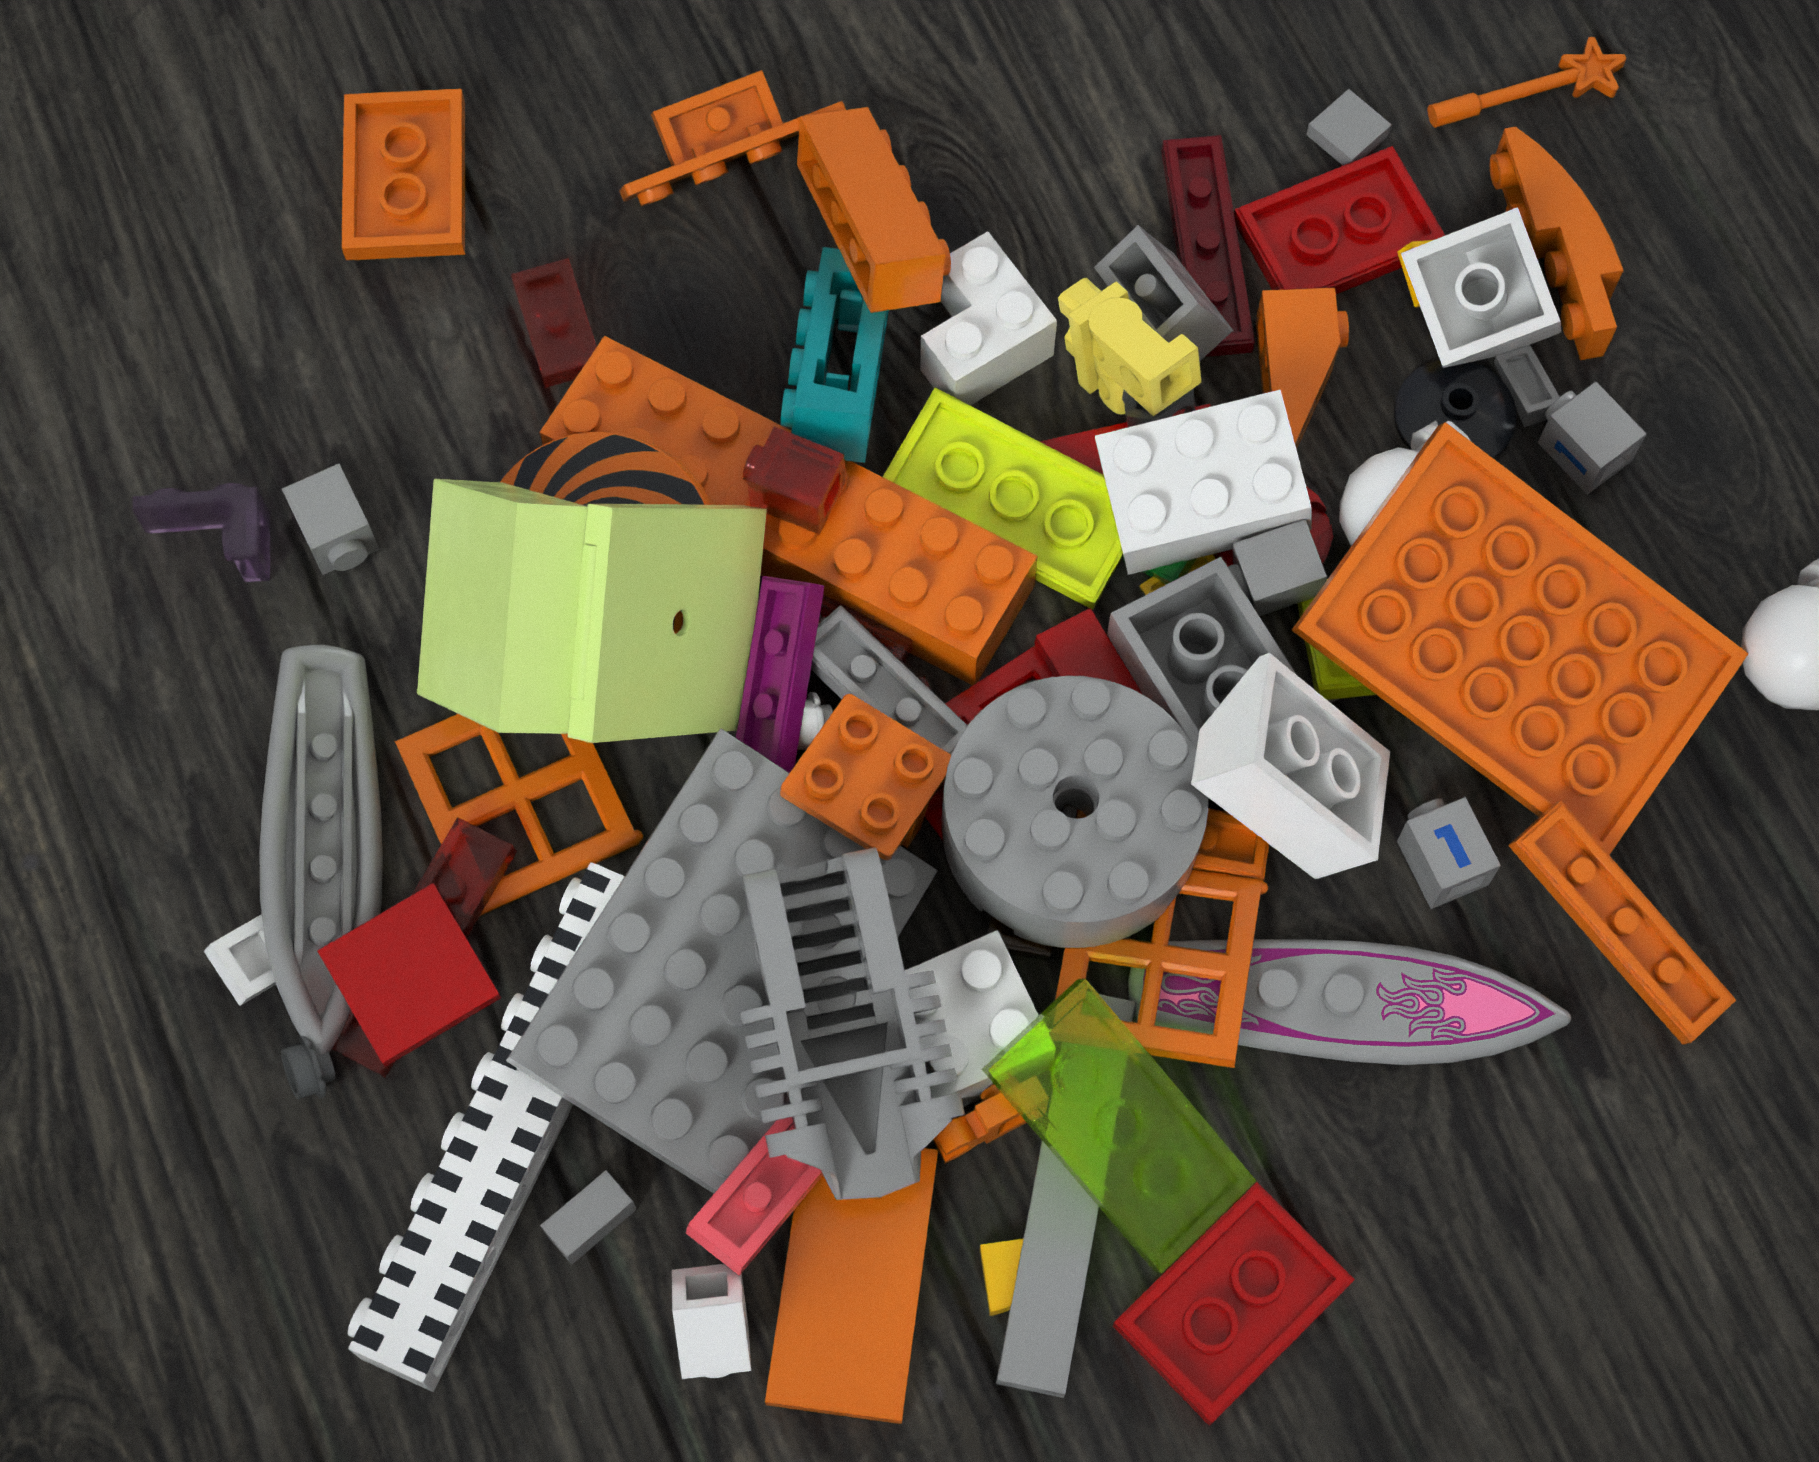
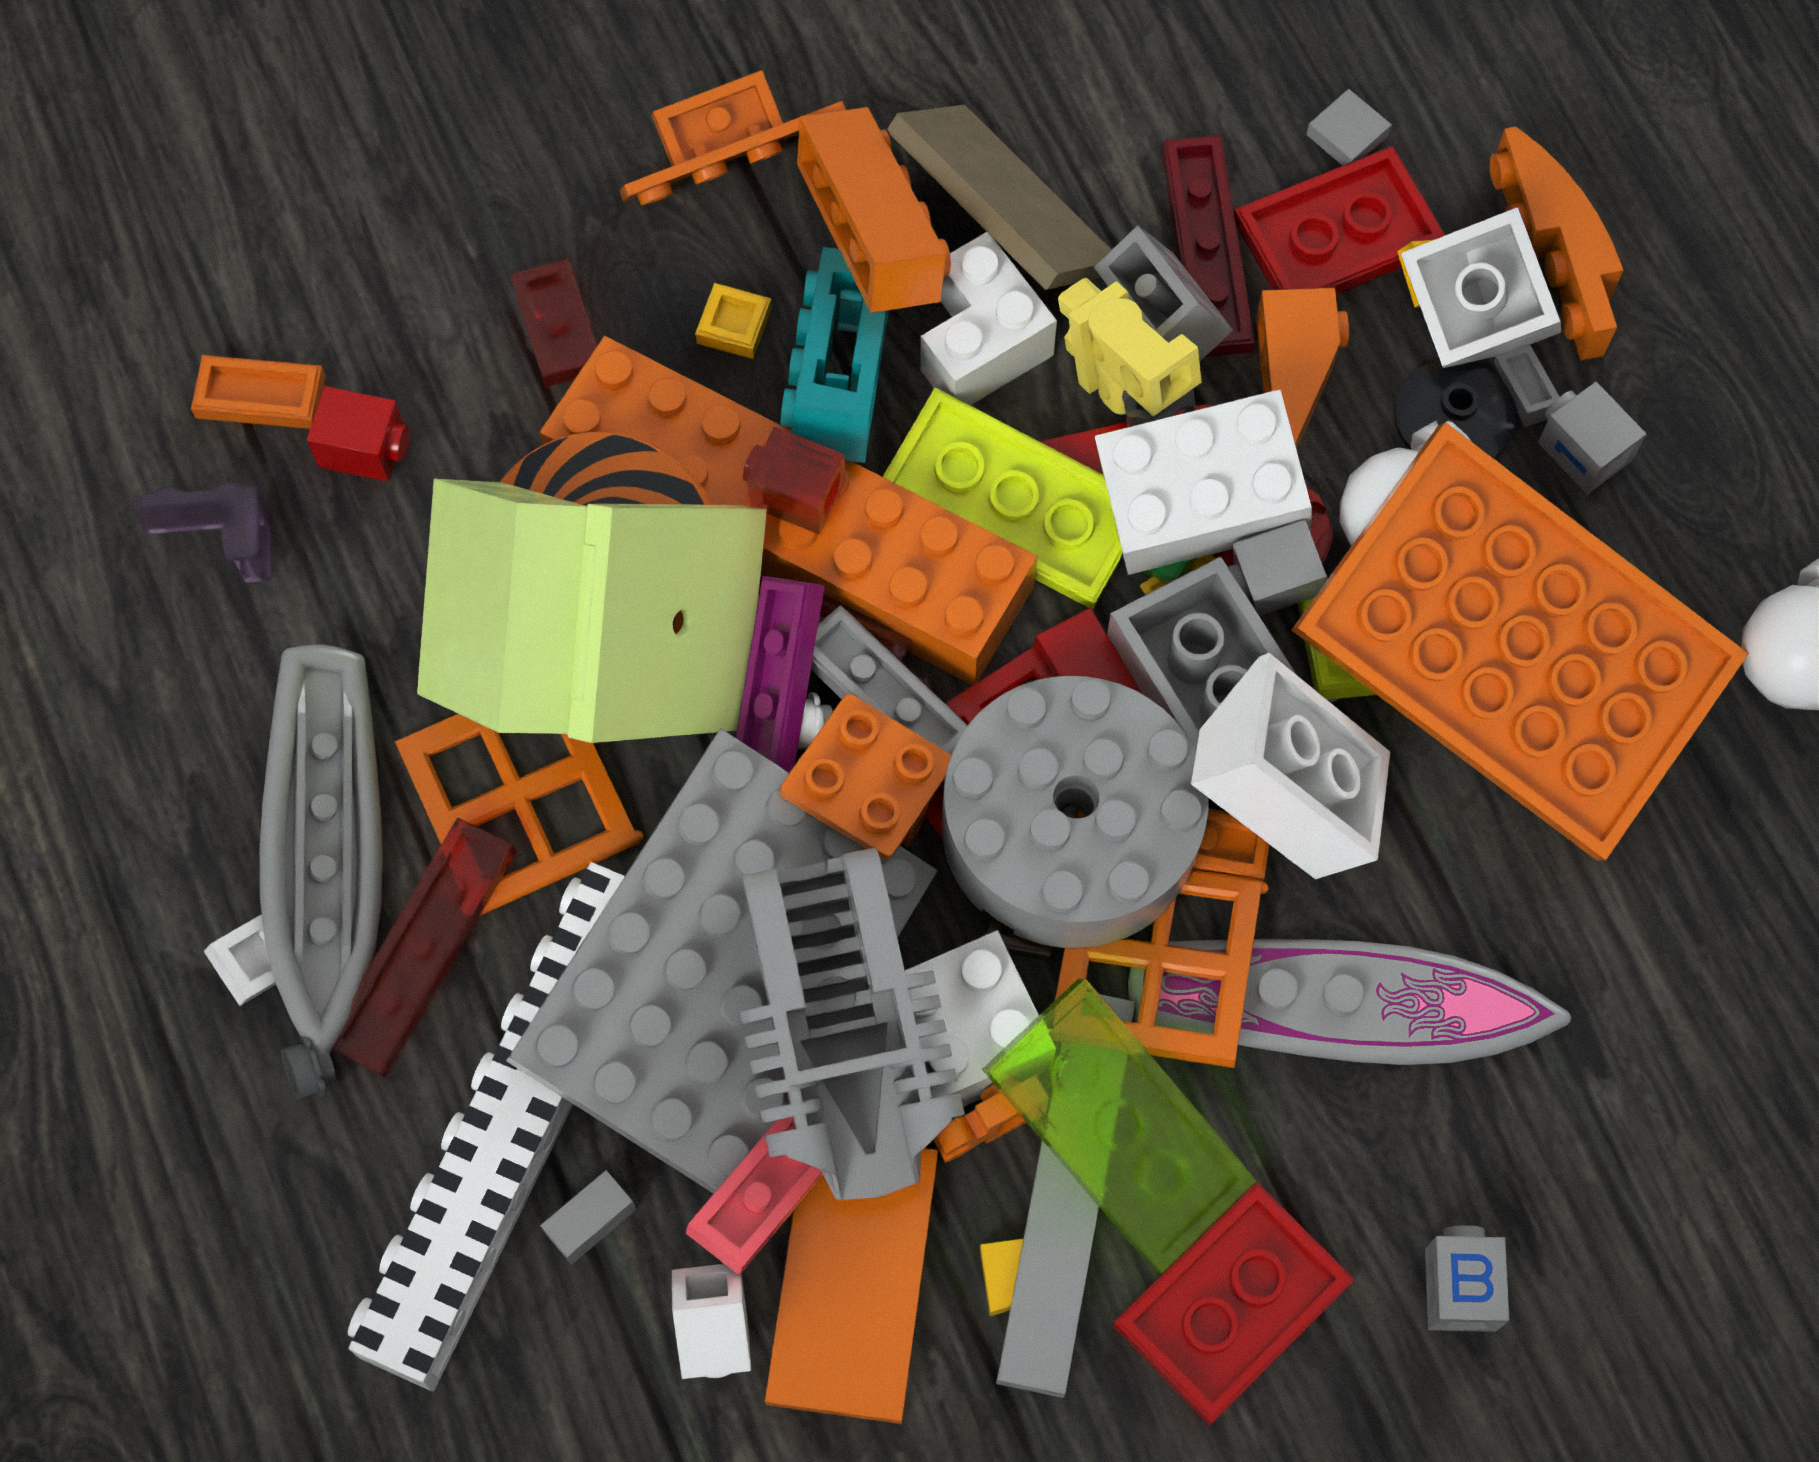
light grey brick [282,464,379,575] -> none
red tile [317,883,501,1067] -> none
orange plate [342,89,465,260] -> none
light grey brick [1397,797,1501,909] -> none
orange piece [1428,36,1626,128] -> none
orange tile [1508,801,1736,1045] -> none
none -> orange tile [191,355,326,429]
none -> red brick [307,386,410,482]
none -> yellow tile [695,283,772,359]
none -> dark tan tile [887,105,1112,290]
none -> light grey brick [1425,1226,1509,1332]

